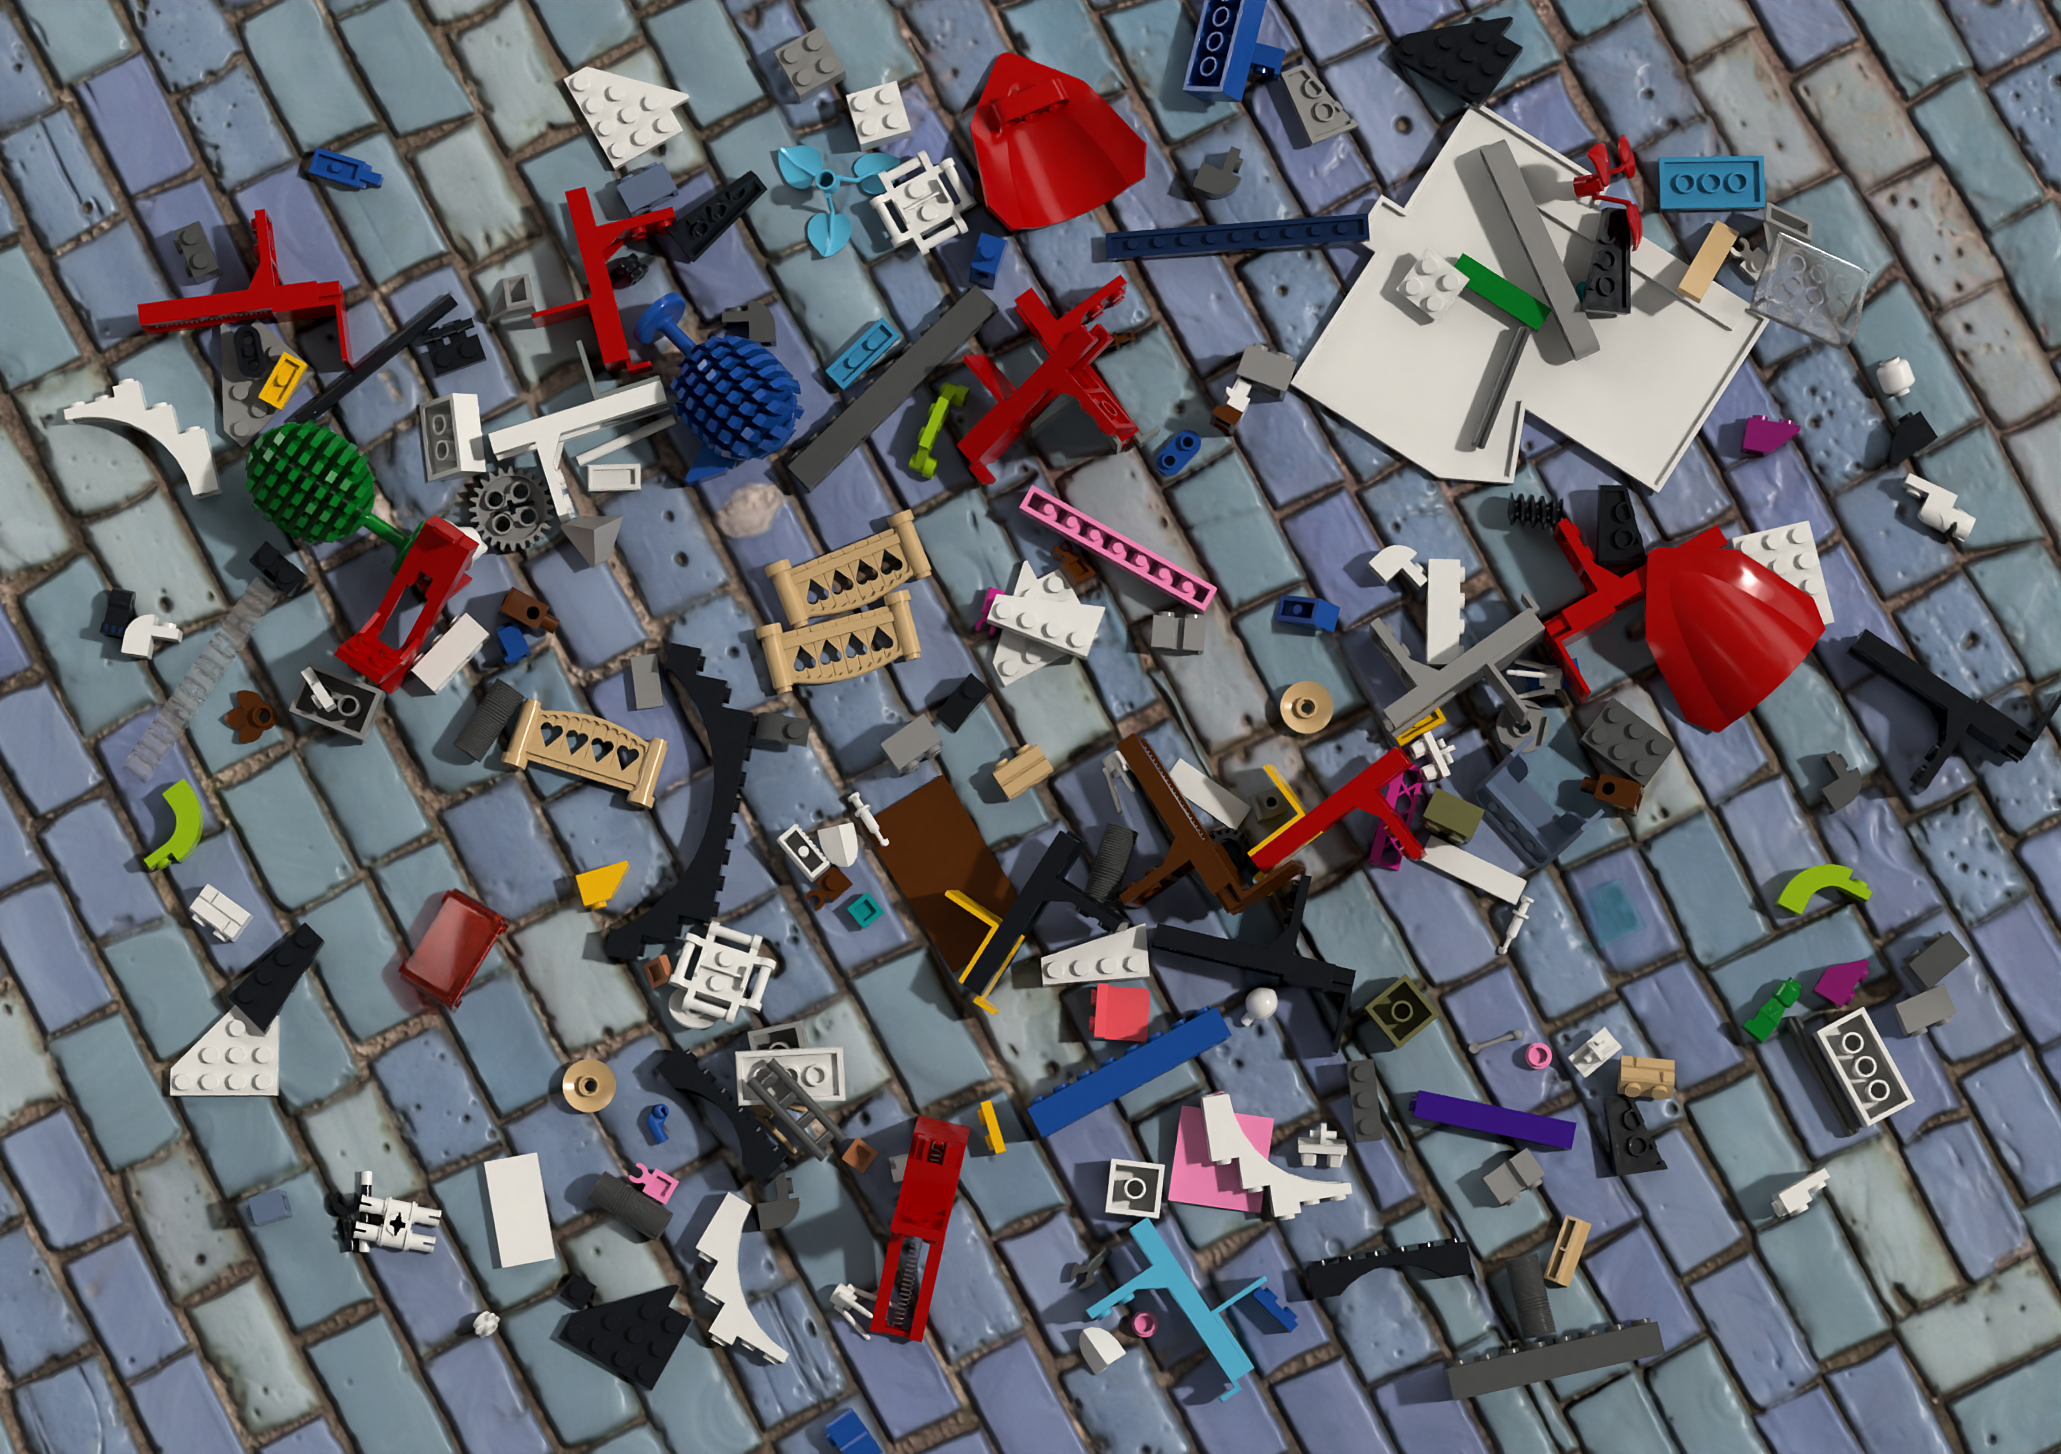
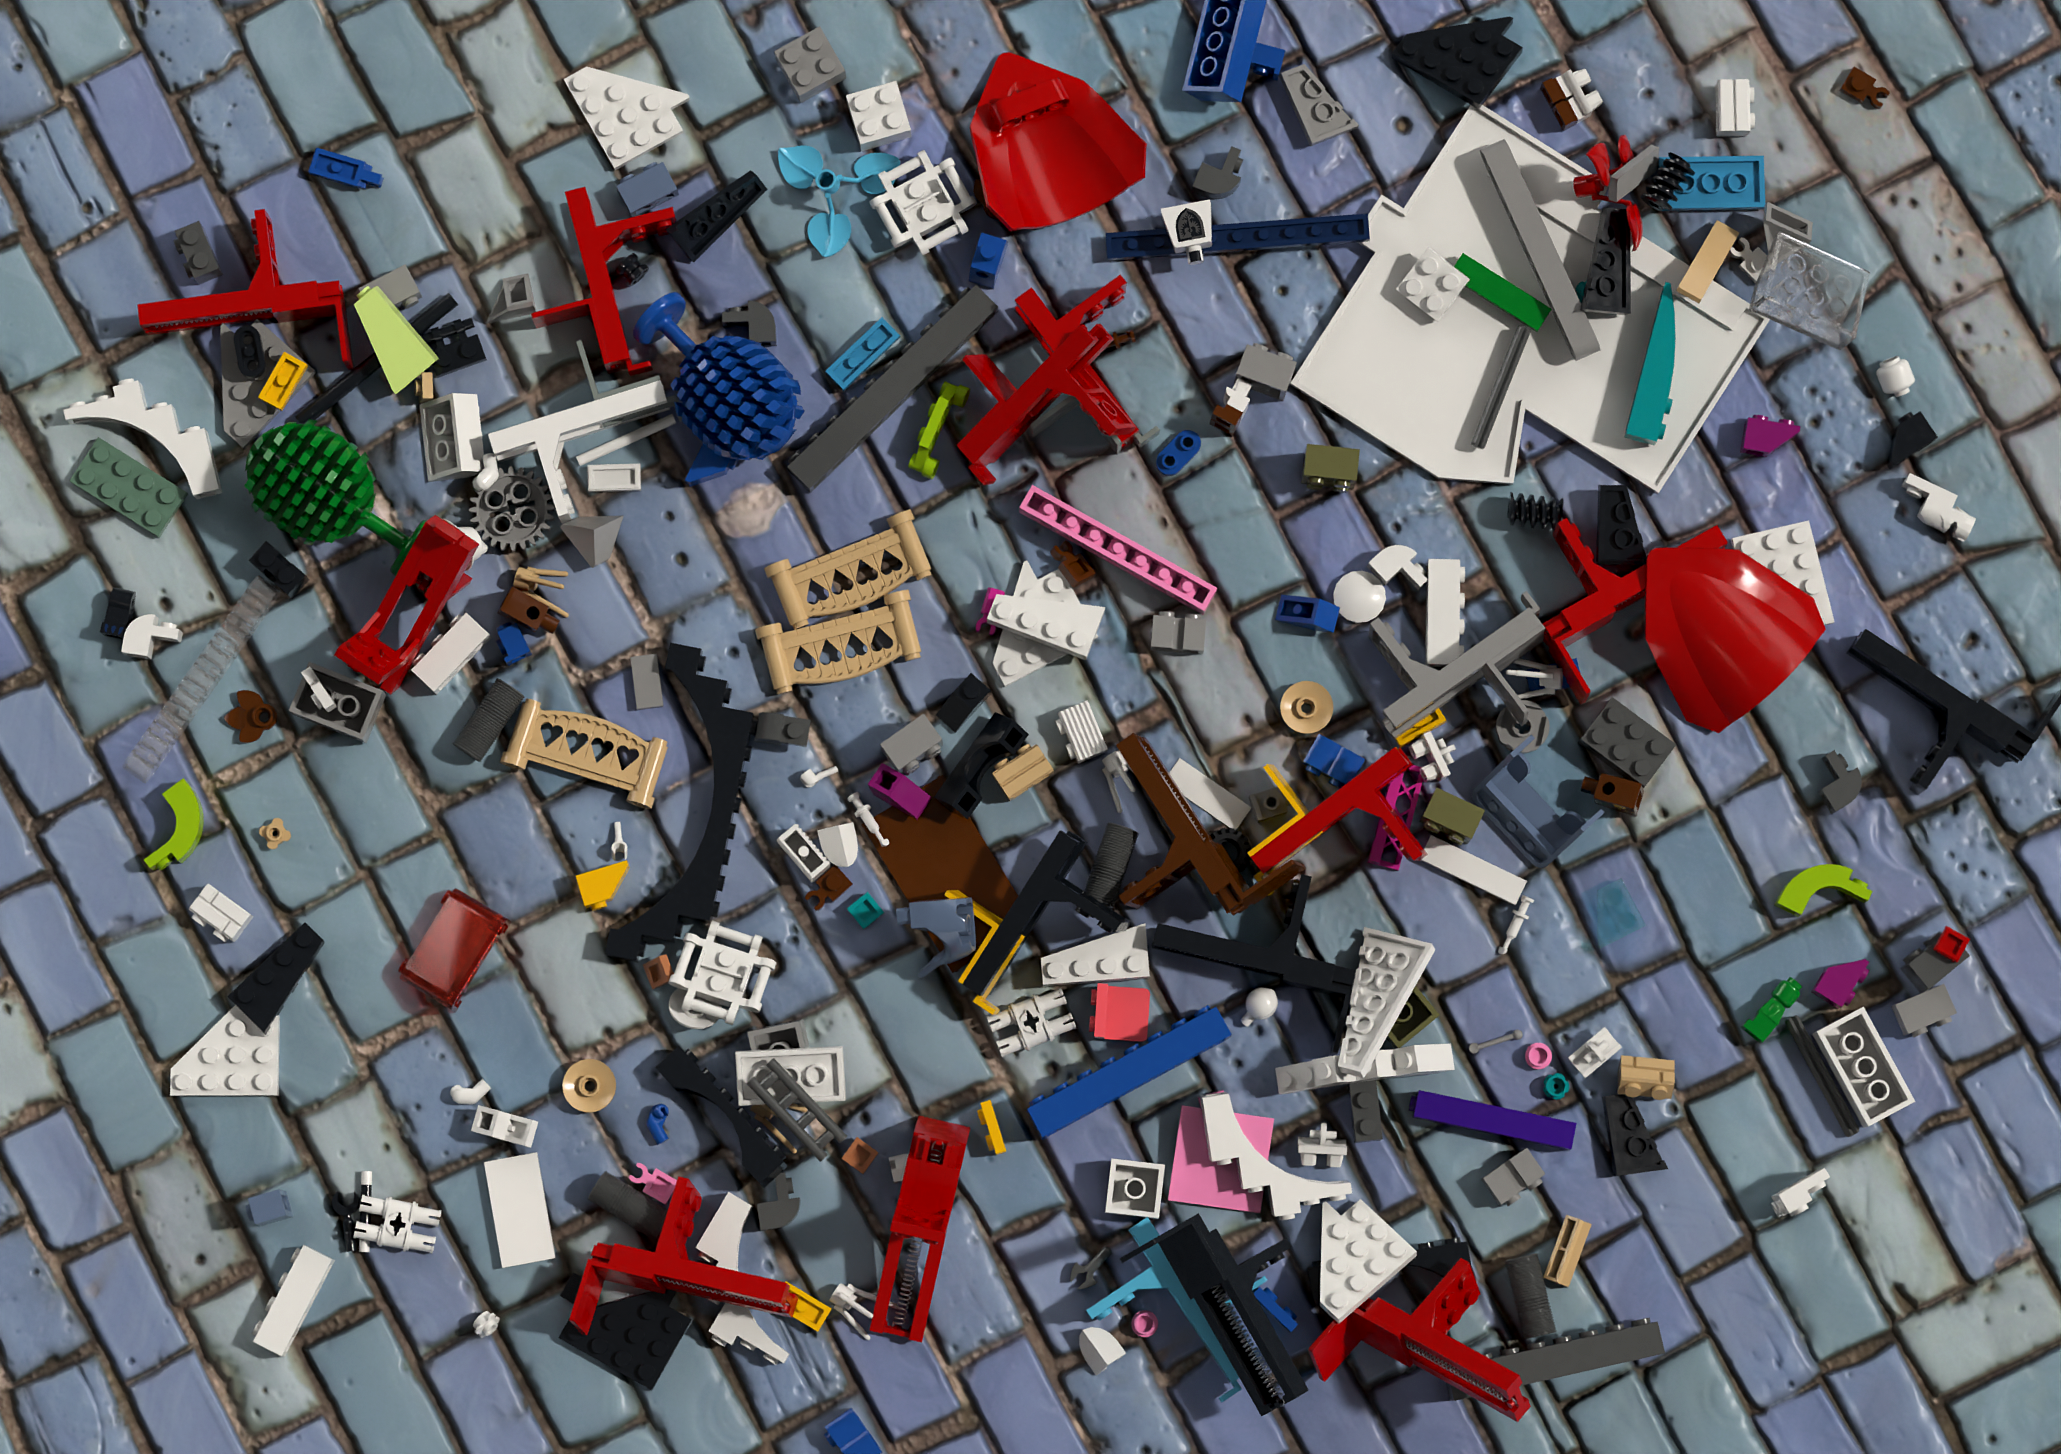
none -> sand green plate [70,437,188,538]
none -> white brick [252,1245,335,1357]
none -> tan plate [259,818,291,849]
none -> yellowish green slope [354,285,439,394]
none -> light grey brick [359,264,422,309]
none -> tan plate [414,372,433,403]
none -> white arm [450,1079,491,1105]
none -> white brick [471,1105,538,1148]
none -> white arm [472,453,499,491]
none -> tan plant [513,566,569,618]
none -> red piece [569,1176,798,1335]
none -> white hand [611,822,628,860]
none -> yellow plate [785,1281,832,1332]
none -> white hand [800,766,838,788]
none -> magenta slope [868,763,932,820]
none -> sand blue hips [896,897,976,979]
none -> black arch [934,712,1029,820]
none -> white pin [986,988,1077,1057]
none -> white brick [1055,700,1108,764]
none -> black piece [1120,1213,1309,1417]
none -> white torso [1161,199,1212,265]
none -> white arch [1275,1043,1455,1095]
none -> olive brick [1301,444,1360,493]
none -> blue brick [1303,734,1365,789]
none -> red piece [1308,1258,1531,1422]
none -> white wing [1320,1199,1417,1324]
none -> white dish [1333,571,1386,624]
none -> white wing [1338,927,1435,1078]
none -> hips [1540,69,1603,131]
none -> teal plate [1543,1073,1569,1100]
none -> light grey tile [1608,145,1659,202]
none -> teal slope [1624,282,1676,445]
none -> black piece [1641,152,1695,211]
none -> white brick [1715,79,1755,137]
none -> reddish brown plate [1839,67,1890,109]
none -> red tile [1933,926,1970,963]

